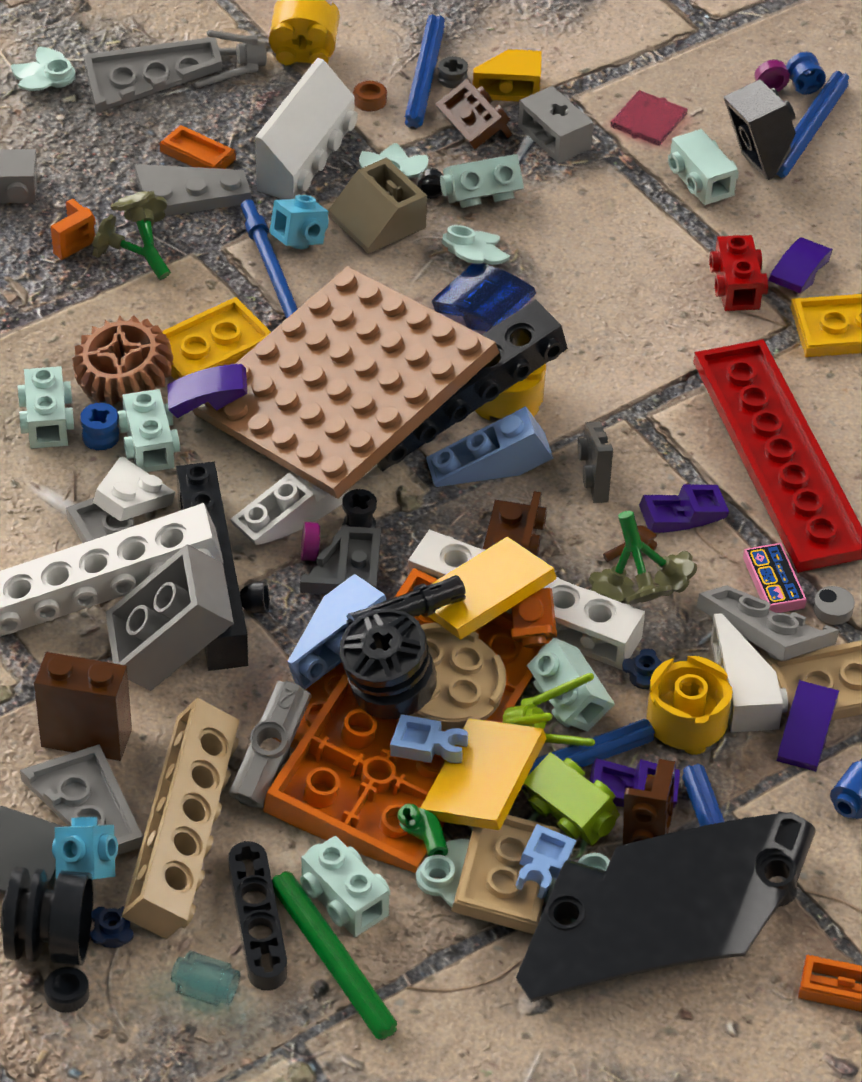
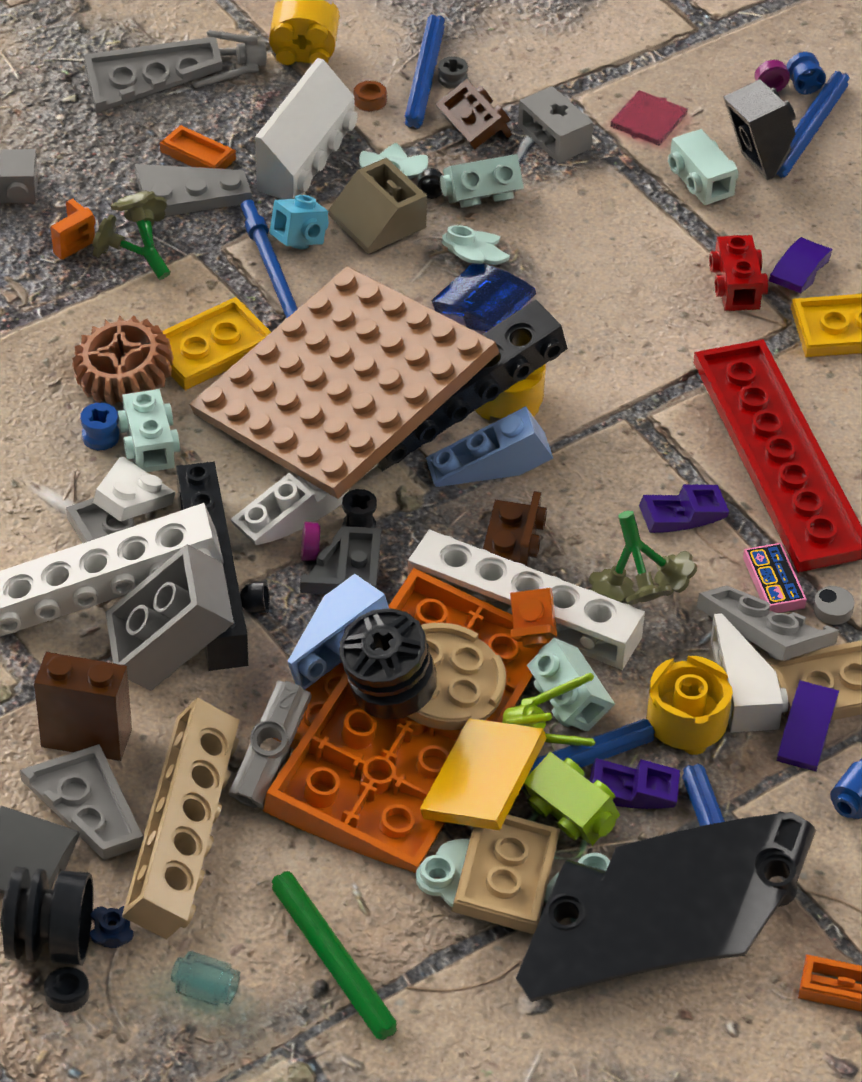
light aqua plate [11,46,76,91] -> none
light aqua brick [18,366,74,449] -> none
medium azure brick [52,817,118,880] -> none
dark purple slope [167,364,247,418] -> none
black beam [228,841,287,990] -> none
light aqua brick [300,835,390,937] -> none
black pin [346,575,466,627] -> none
light blue plate [390,714,468,763] -> none
green arm [397,803,448,857] -> none
yellow tile [428,537,557,640] -> none
yellow slope [473,49,542,102] -> none
light blue plate [516,824,576,899] -> none
dark grey wing [578,421,613,503] -> none
reddish brown hand [603,525,657,562] -> none
dark blue plate [622,648,662,689] -> none
reddish brown bracket [623,759,676,845] -> none

